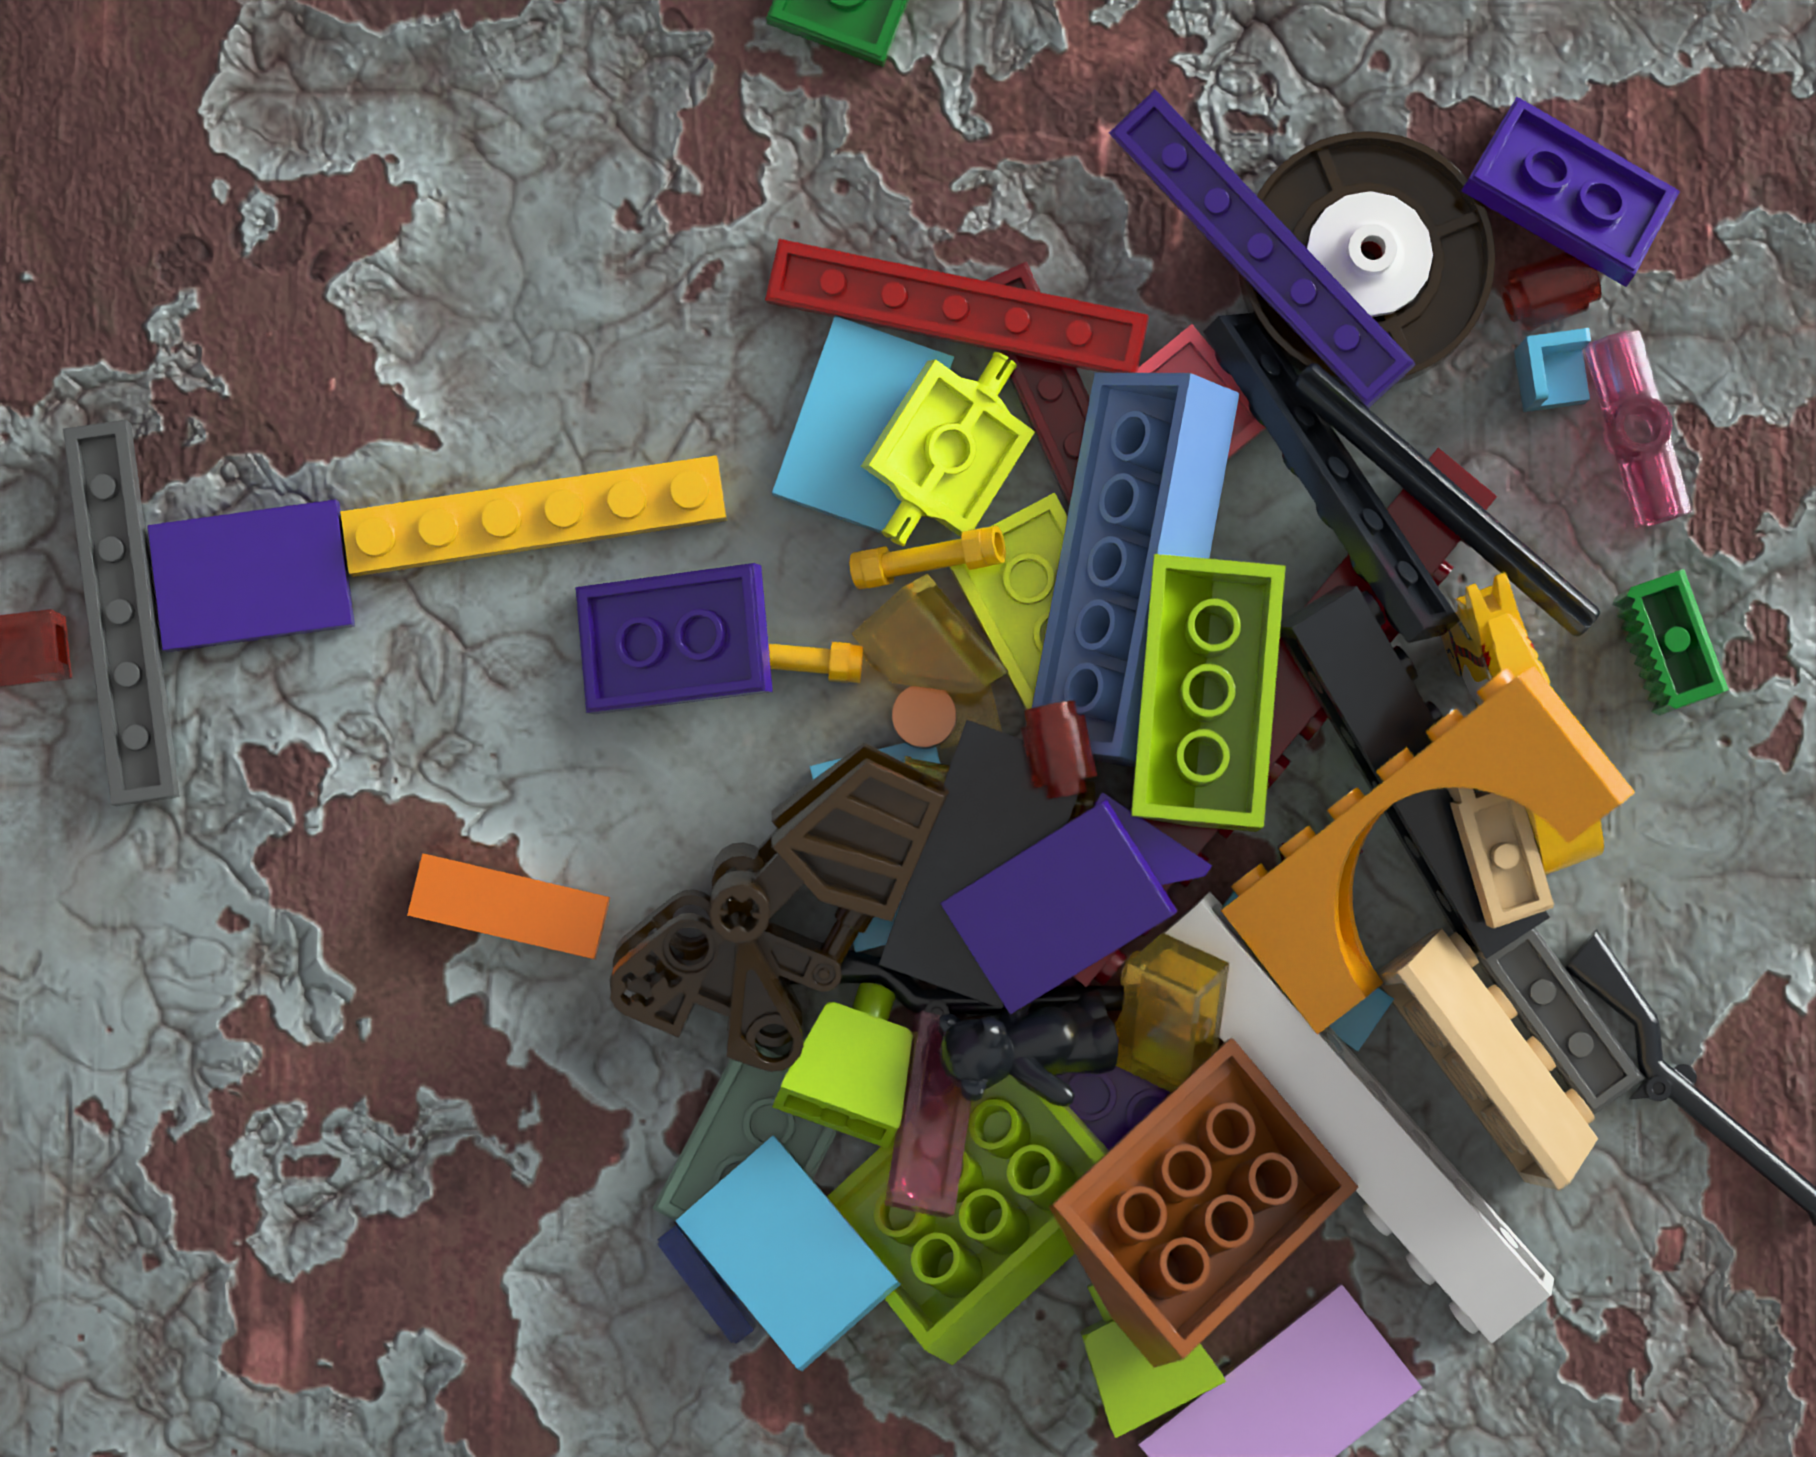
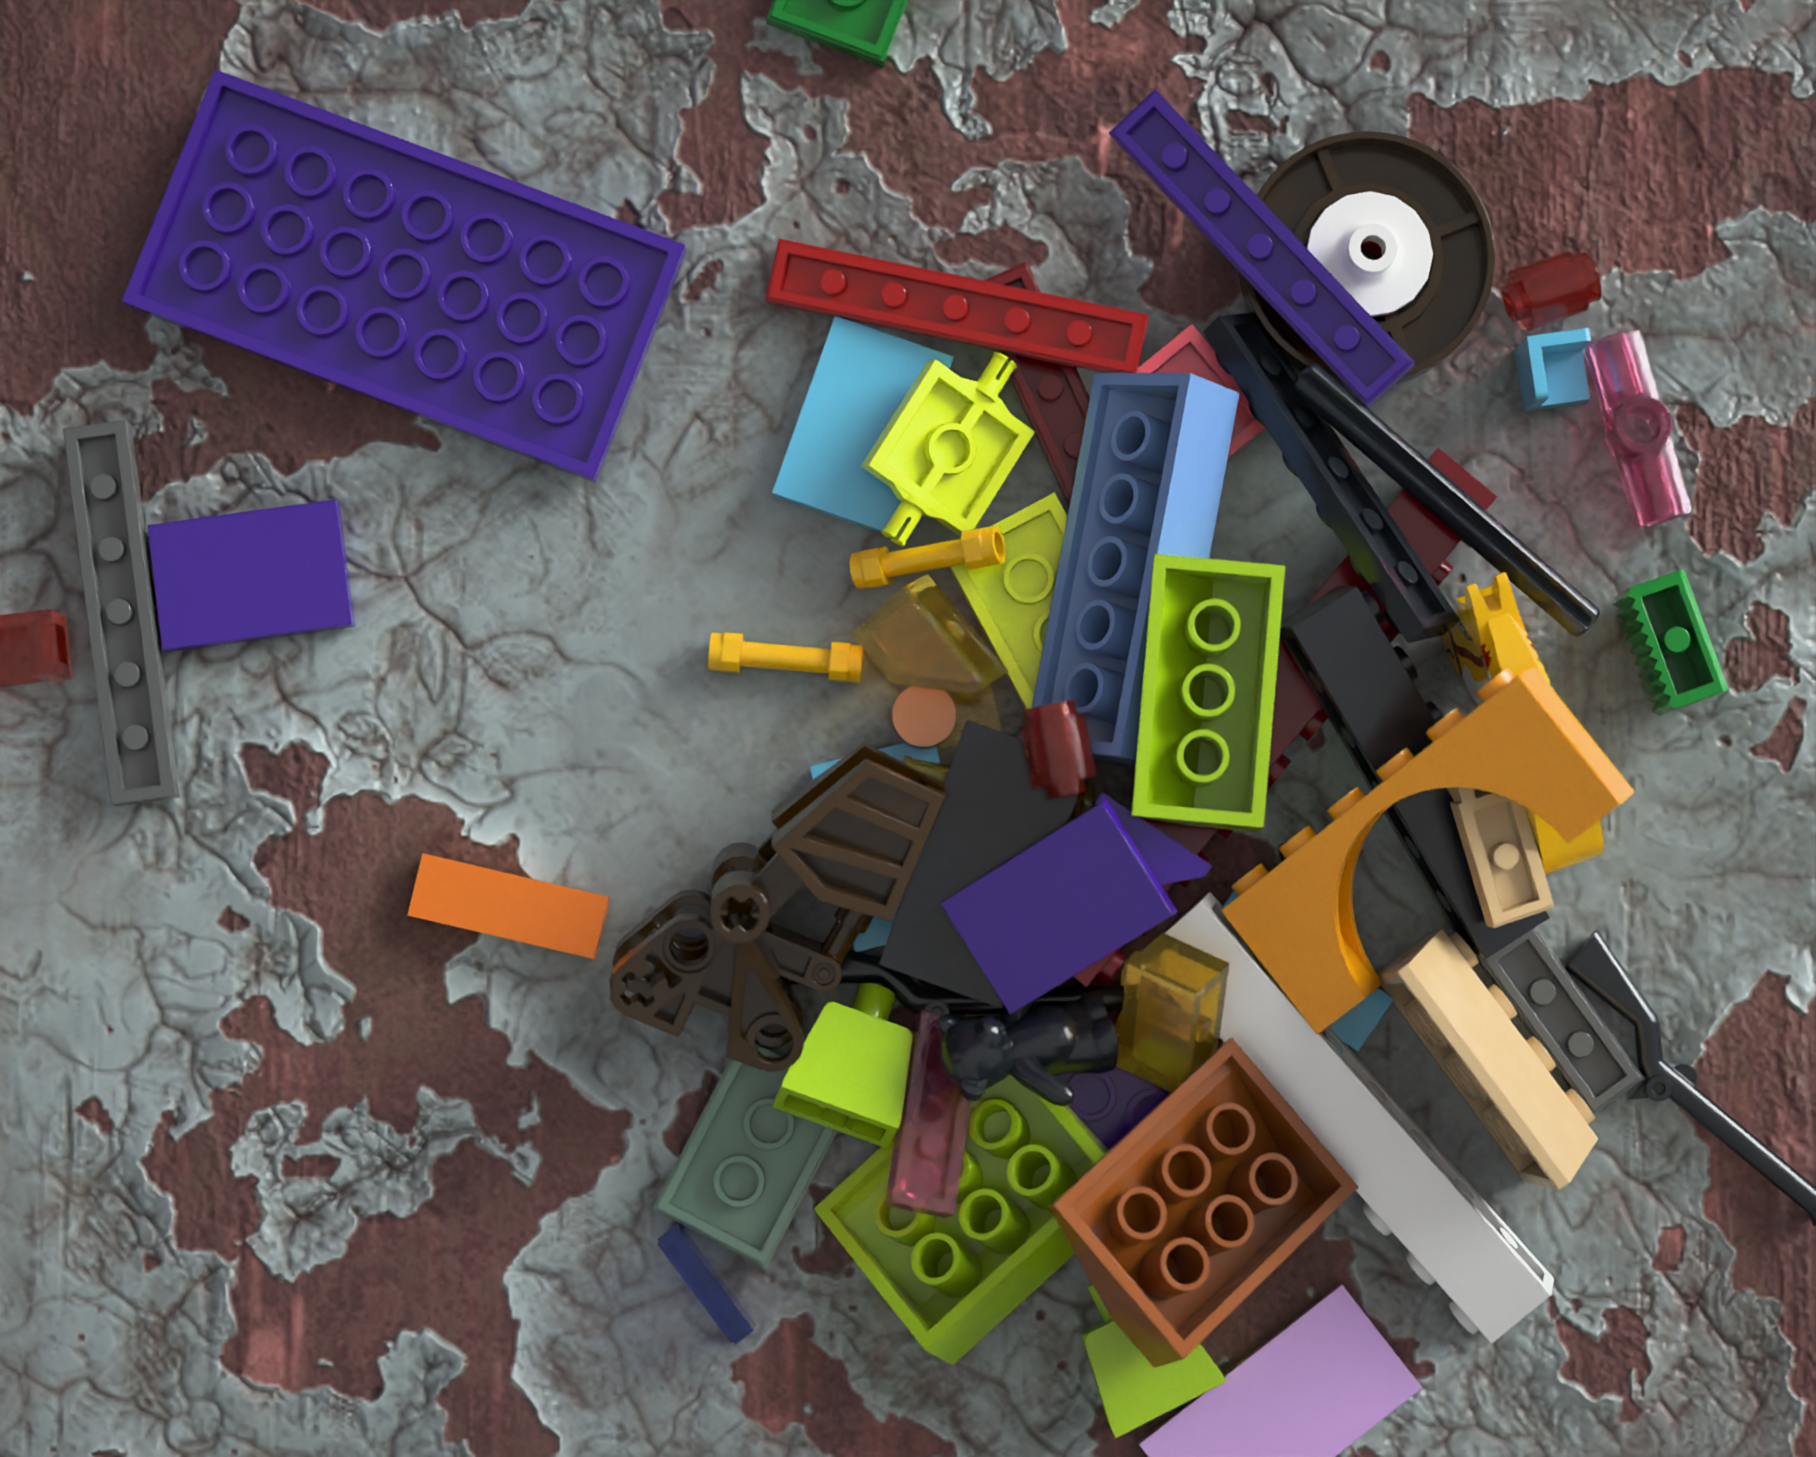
yellow plate [340,455,727,577] -> none
dark purple tile [575,563,773,714] -> none
medium azure tile [676,1135,901,1371] -> none
dark purple tile [1461,97,1680,287] -> none
none -> dark purple plate [121,69,686,483]

